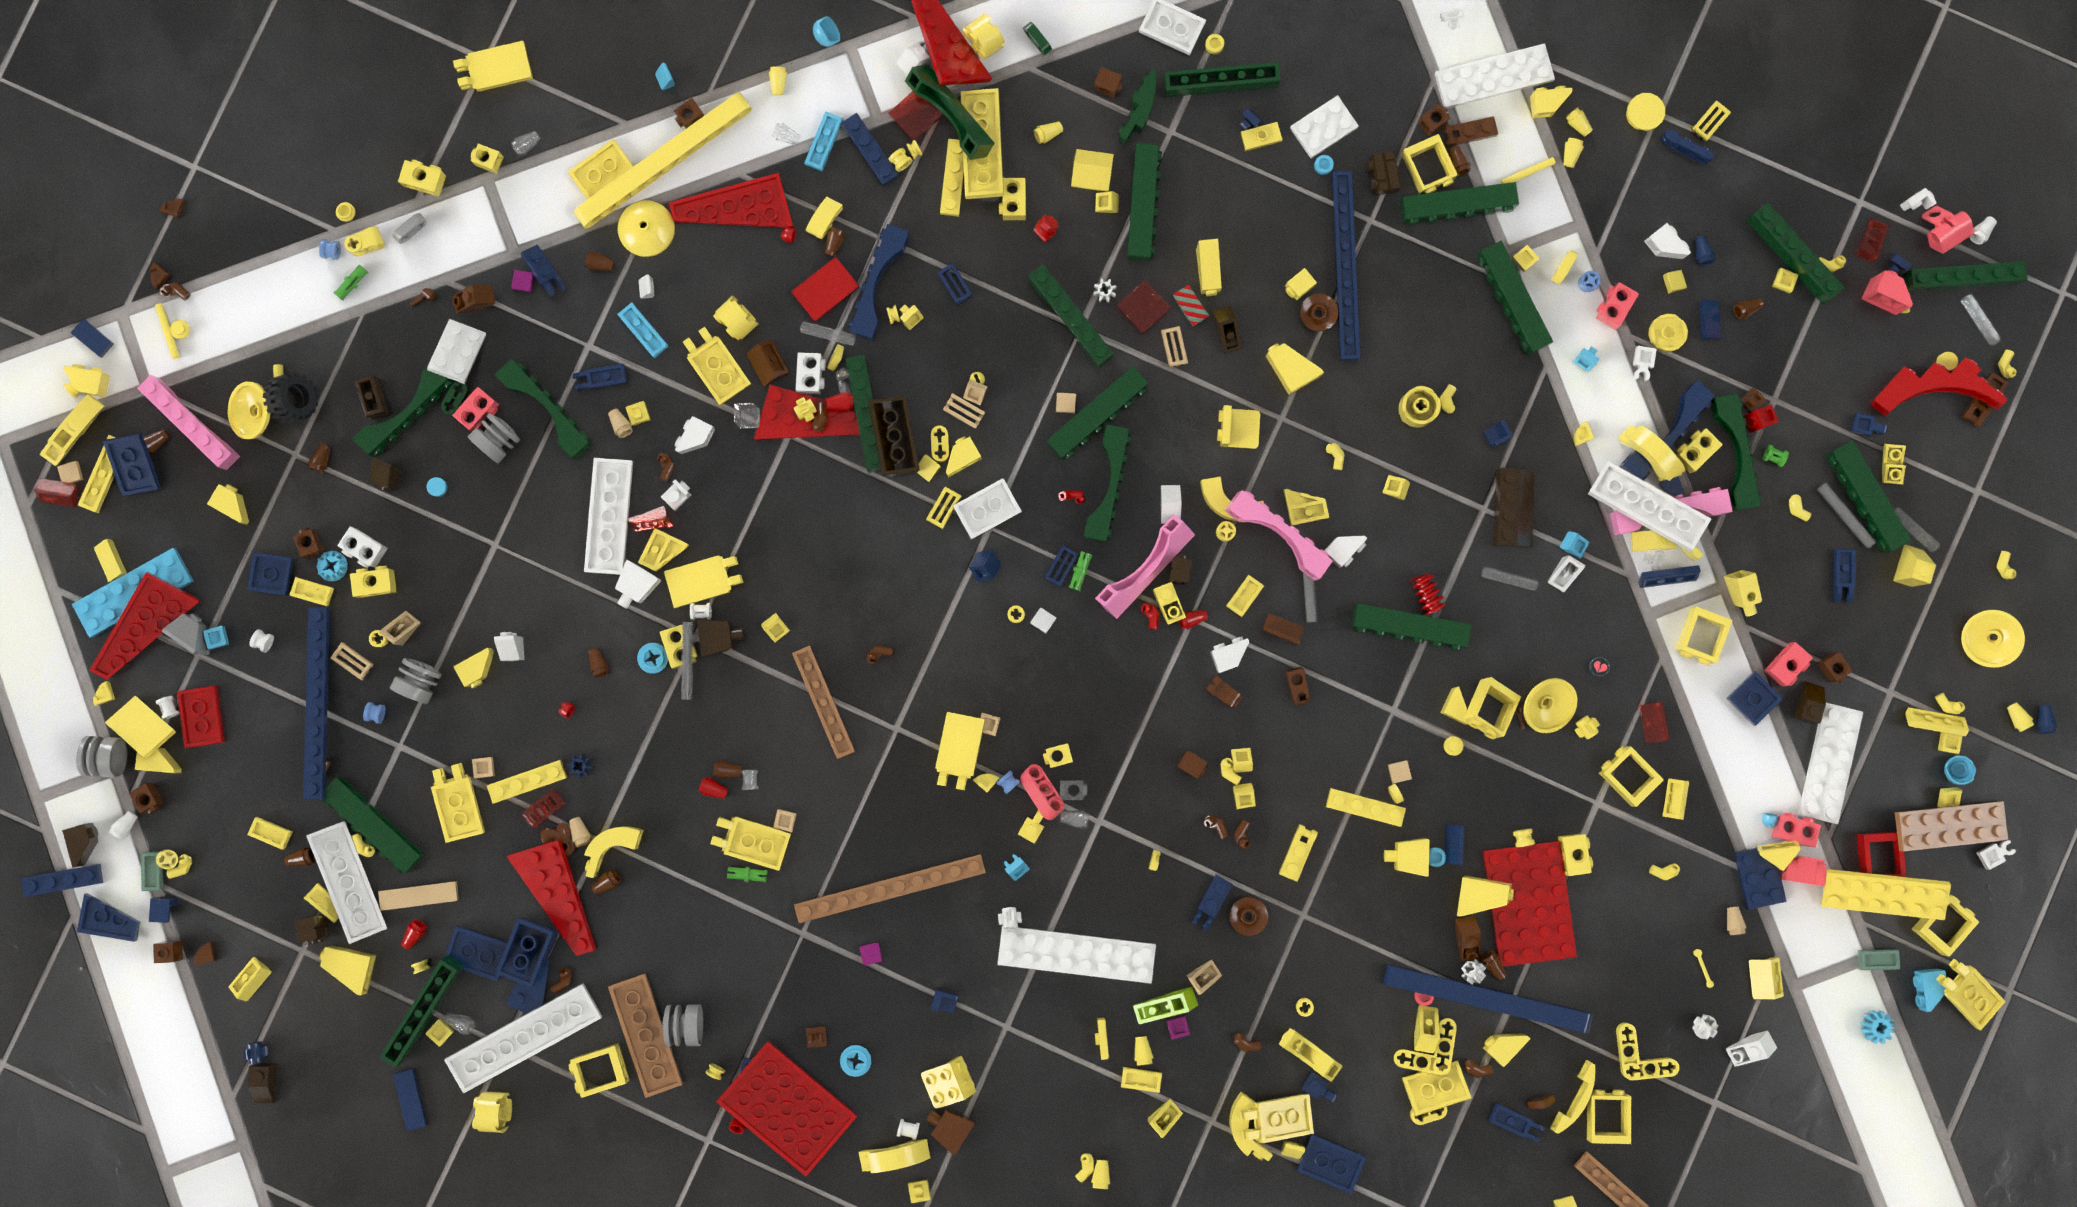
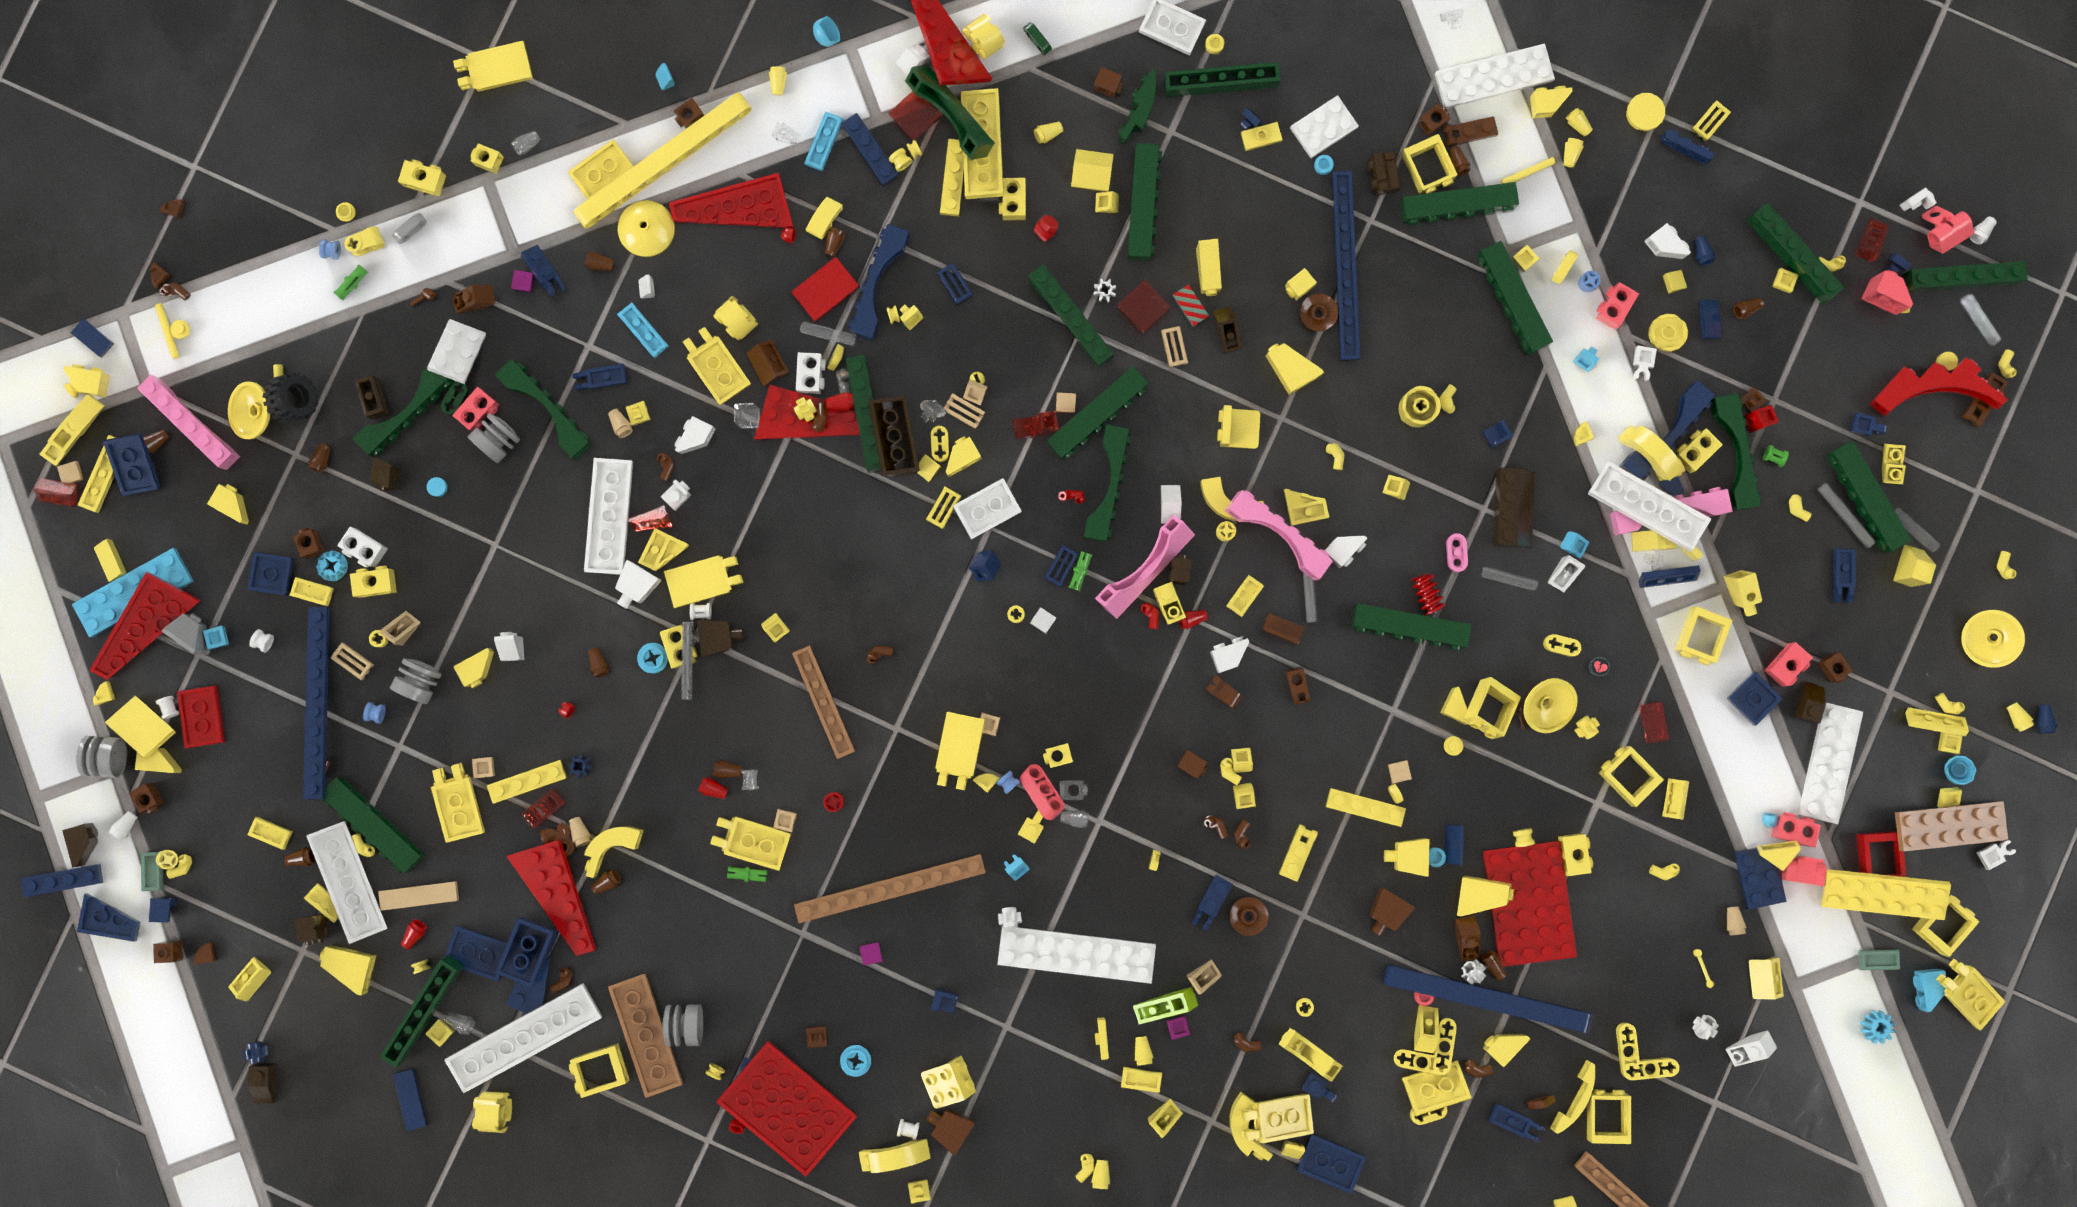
none -> red wheel [823,792,844,812]
none -> clear tile [919,400,947,422]
none -> clear red brick [1012,411,1059,439]
none -> reddish brown torso [1369,887,1415,936]
none -> bright pink plate [1446,534,1468,572]
none -> light yellow beam [1543,634,1581,657]

